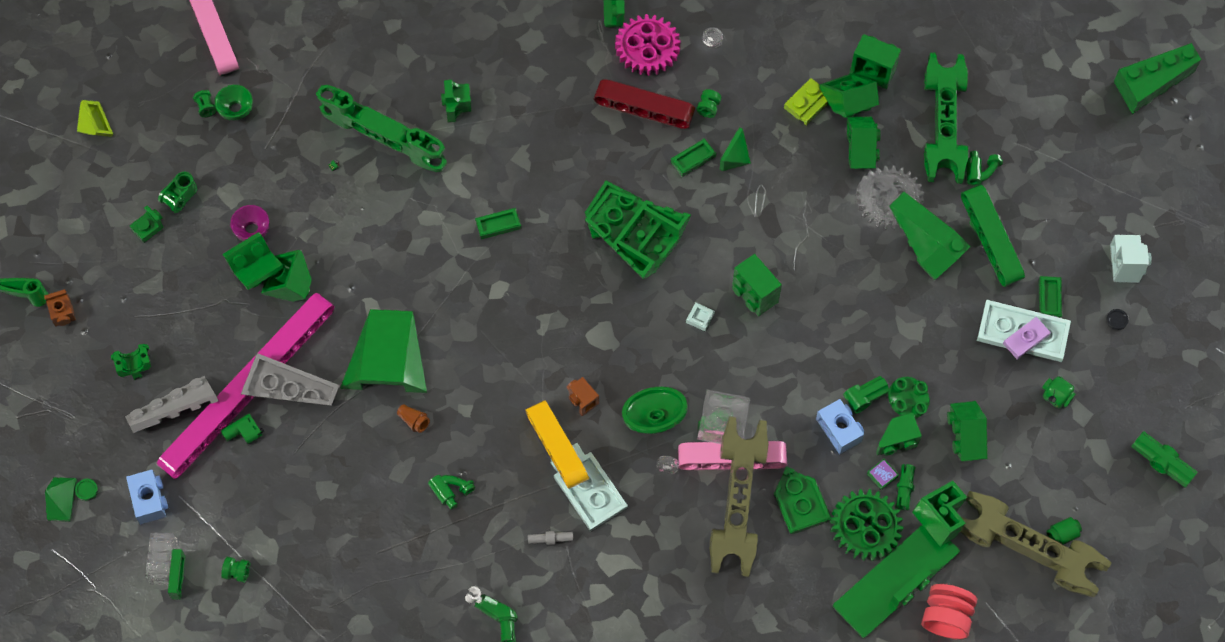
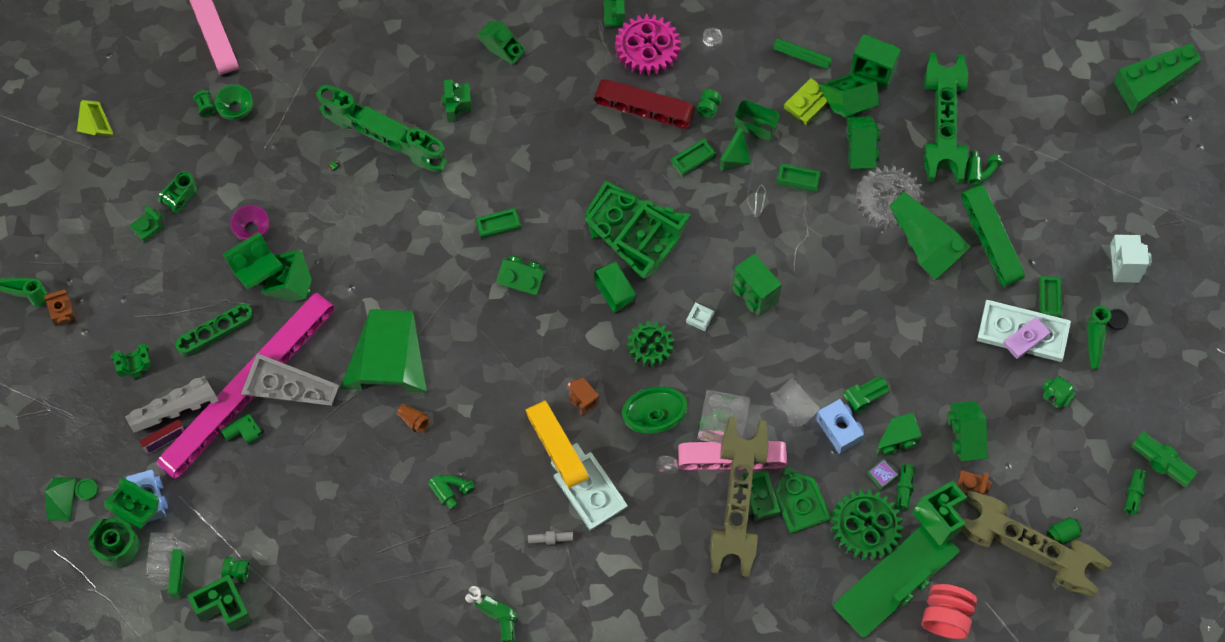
green dish [888,377,930,418] -> none
none -> green brick [88,516,140,569]
none -> green bracket [104,477,159,529]
none -> tile [139,420,185,455]
none -> green beam [175,304,254,357]
none -> green brick [187,575,252,631]
none -> green slope [477,21,526,65]
none -> green bracket [496,255,547,295]
none -> green piece [594,262,636,313]
none -> green gear [627,321,674,368]
none -> green piece [734,100,780,142]
none -> green bracket [739,471,780,521]
none -> clear bracket [770,378,821,428]
none -> green axle [774,38,832,69]
none -> green tile [776,163,821,193]
none -> dark orange bracket [957,470,991,496]
none -> green piece [1087,306,1111,370]
none -> green pin [1124,469,1148,515]

